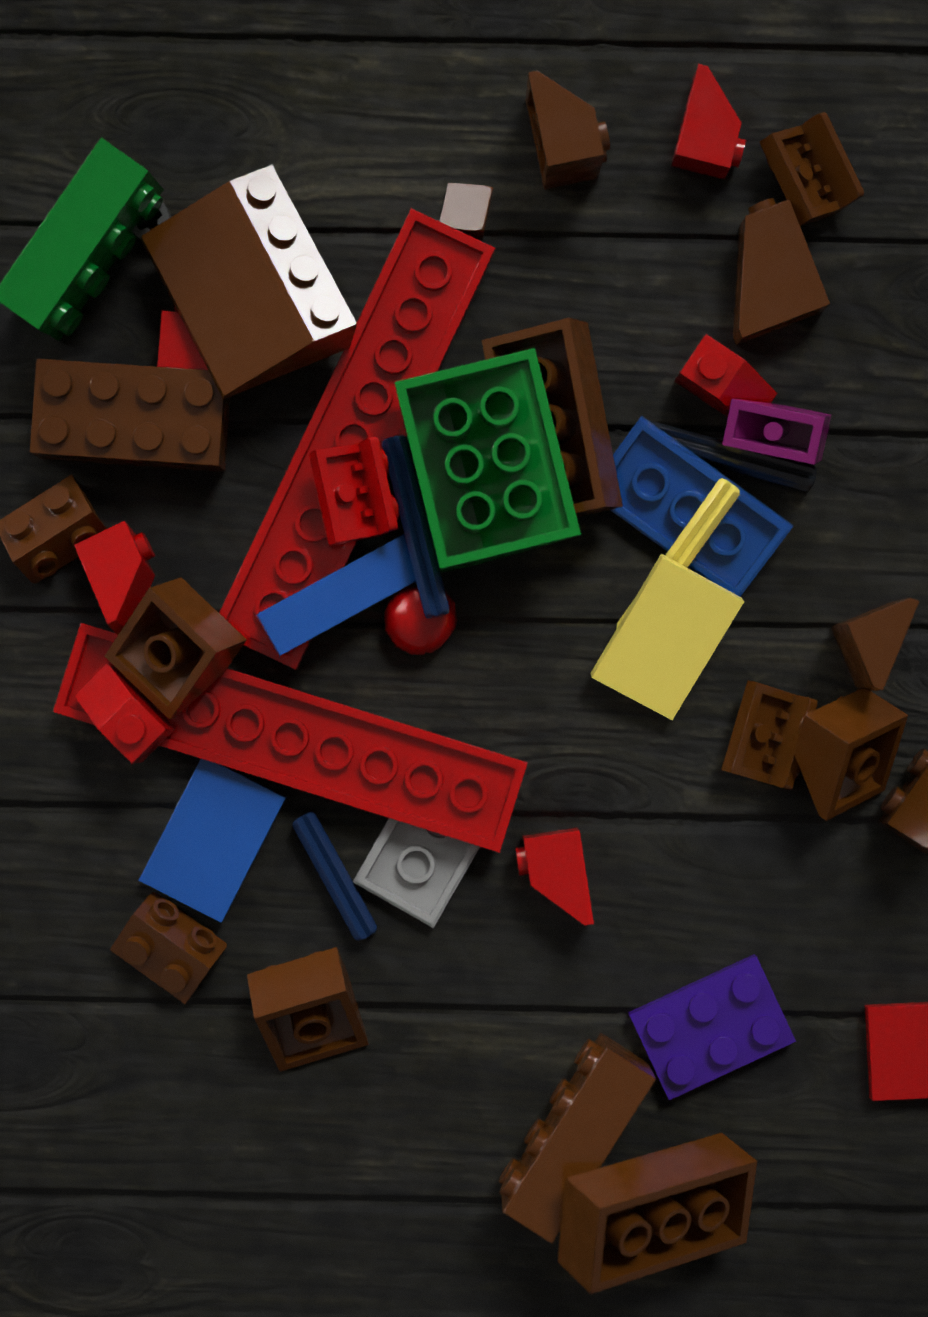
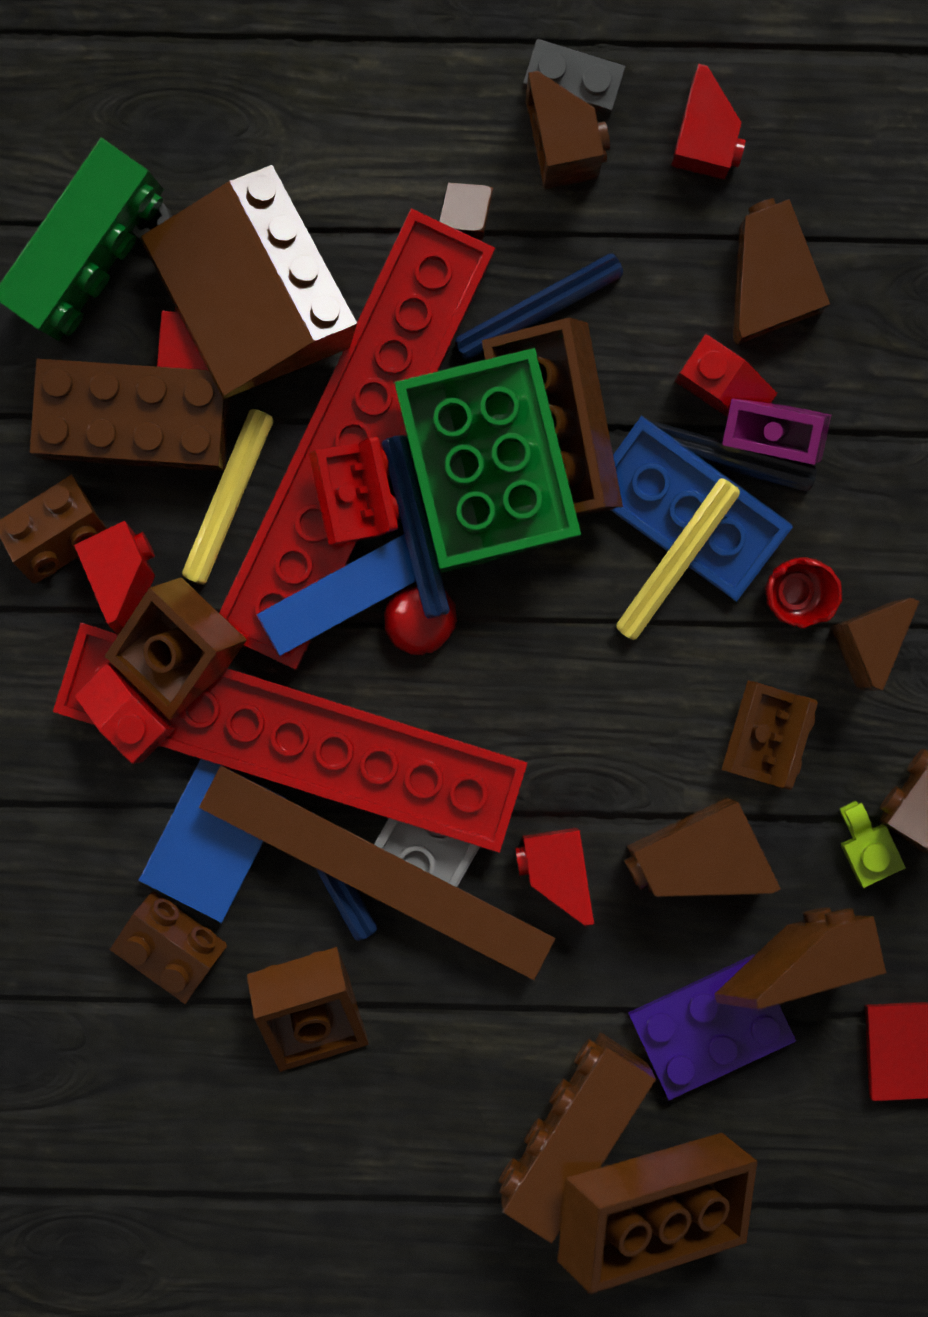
light yellow tile [590,554,744,720] -> none
reddish brown bracket [759,112,864,226] -> none
reddish brown slope [794,688,908,821] -> none
none -> light yellow axle [182,409,273,585]
none -> reddish brown tile [199,766,555,980]
none -> dark blue axle [455,253,623,361]
none -> dark grey plate [523,39,625,115]
none -> reddish brown slope [624,798,781,897]
none -> reddish brown slope [715,907,886,1010]
none -> red hair [765,557,842,629]
none -> lime plate [839,801,906,888]

